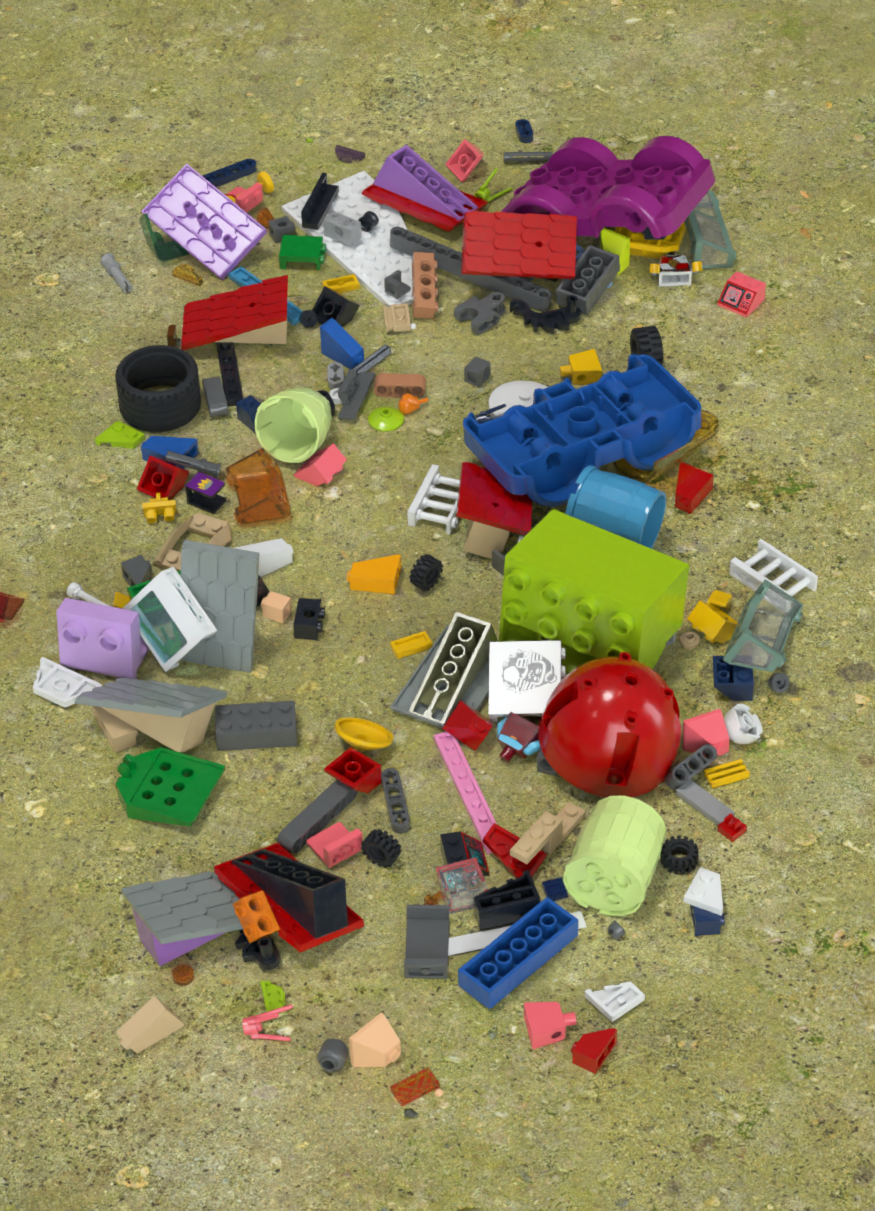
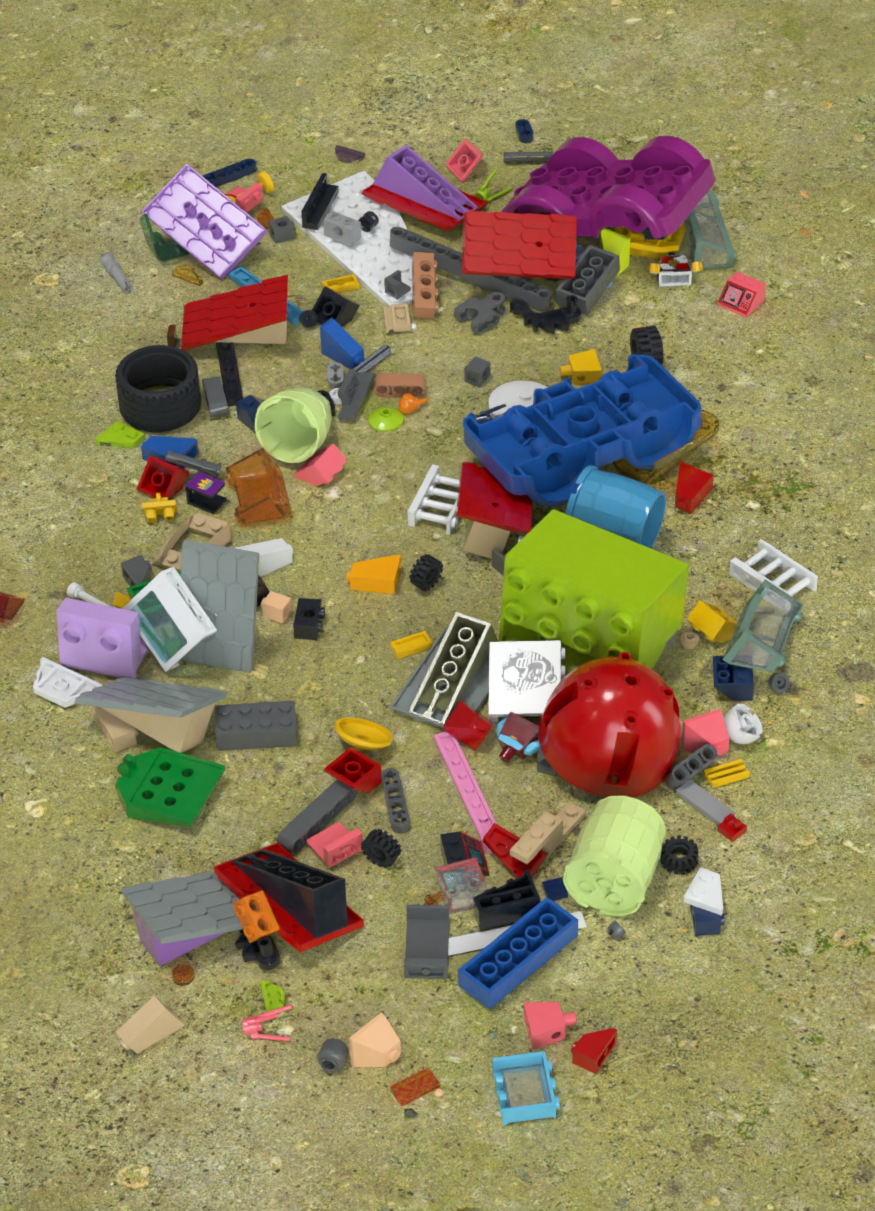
green panel [279,235,326,270] -> none
white wing [584,981,645,1022] -> none
yellow slope [707,590,732,609] -> none
none -> window [492,1051,560,1125]

